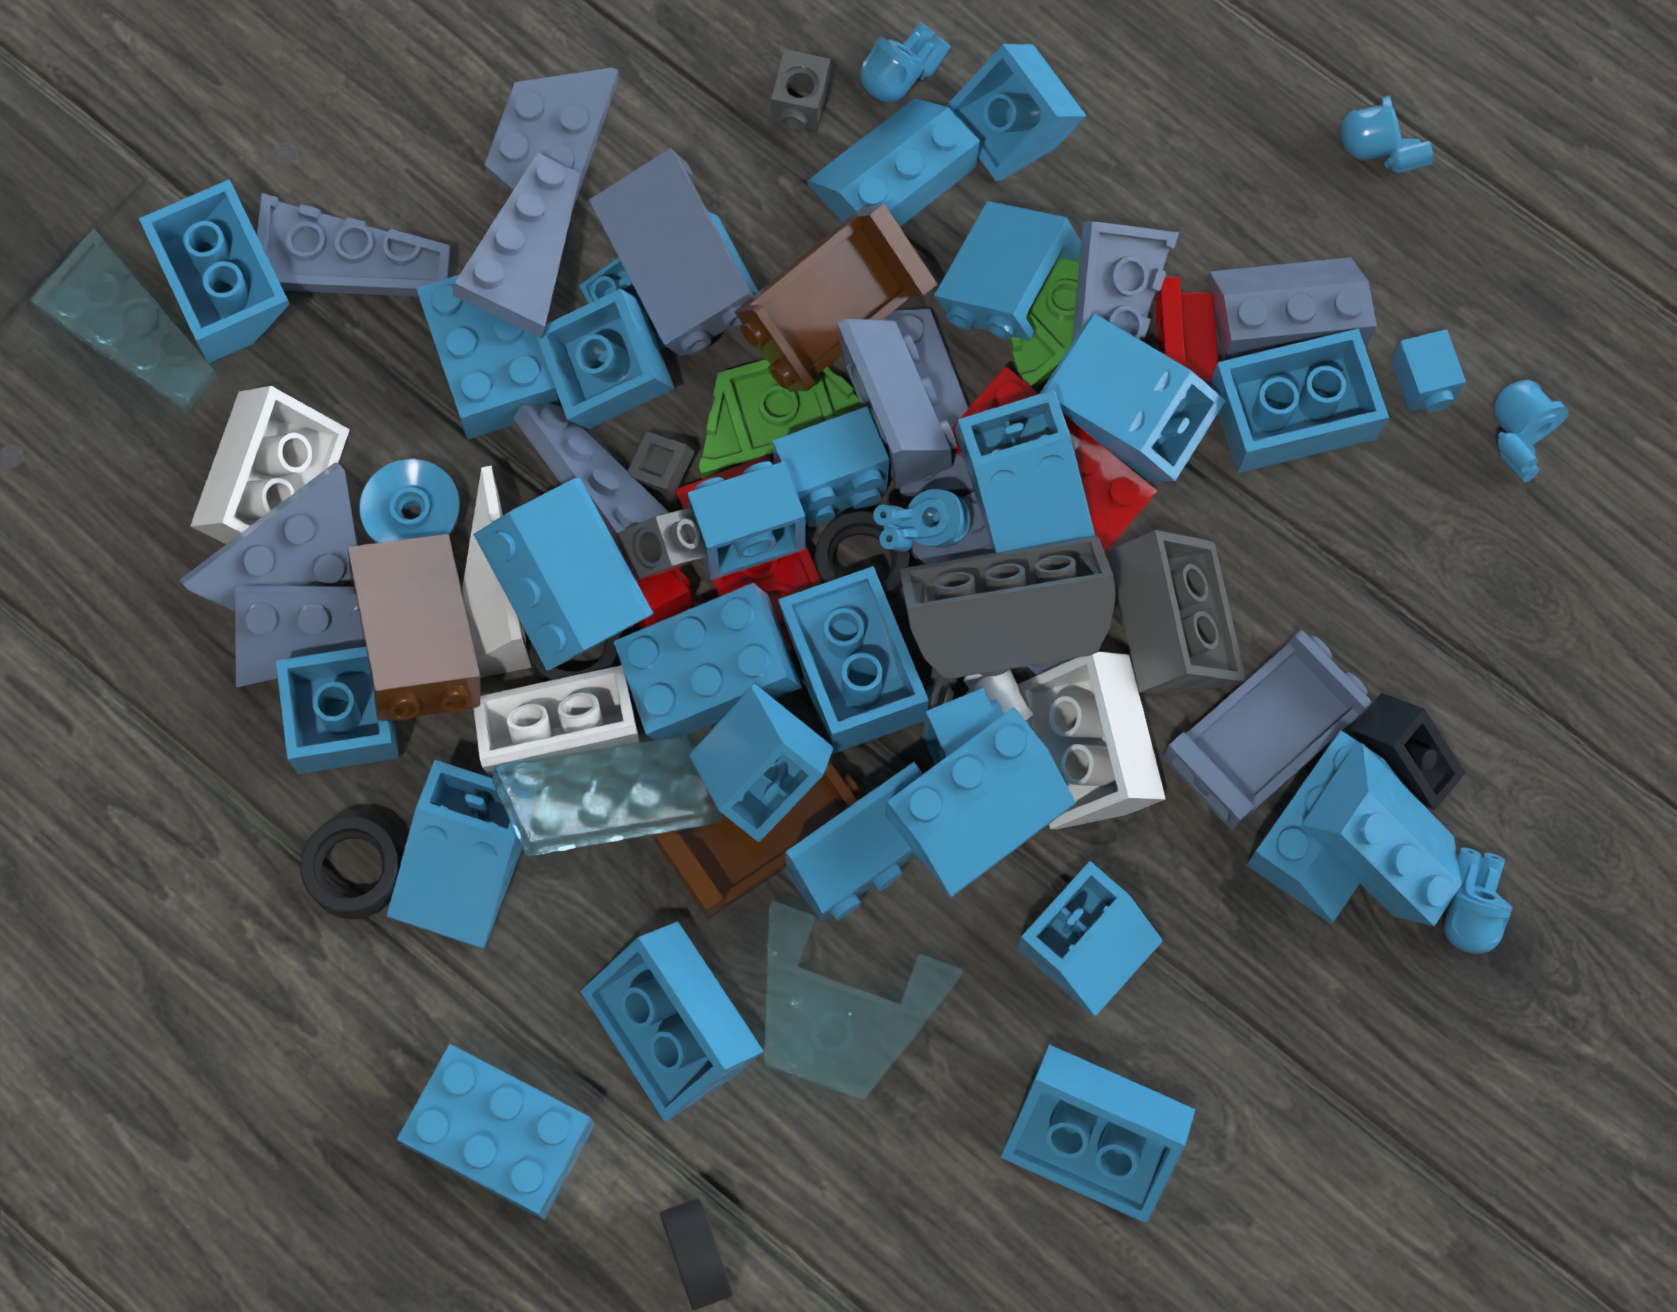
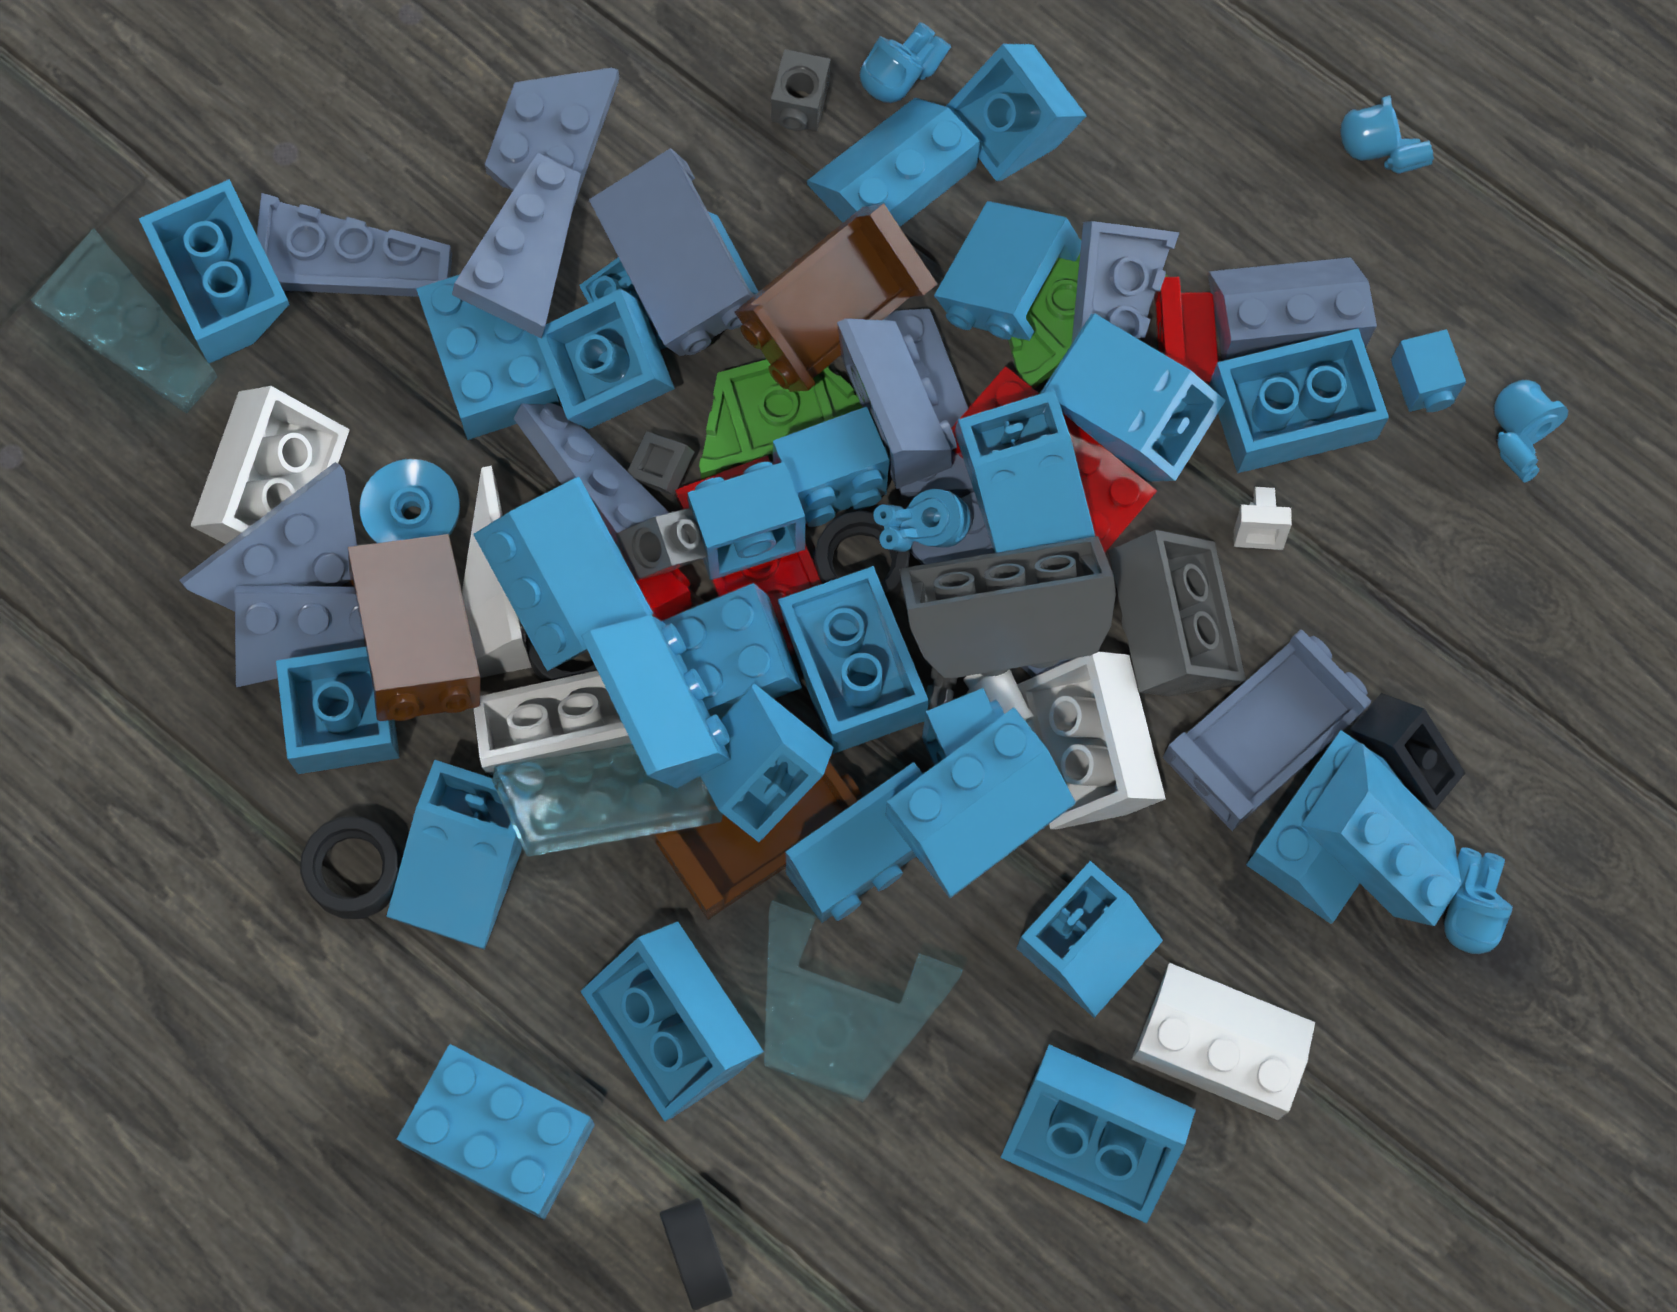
none -> dark azure slope [581,615,731,788]
none -> white slope [1131,963,1315,1120]
none -> white tile [1234,487,1292,550]

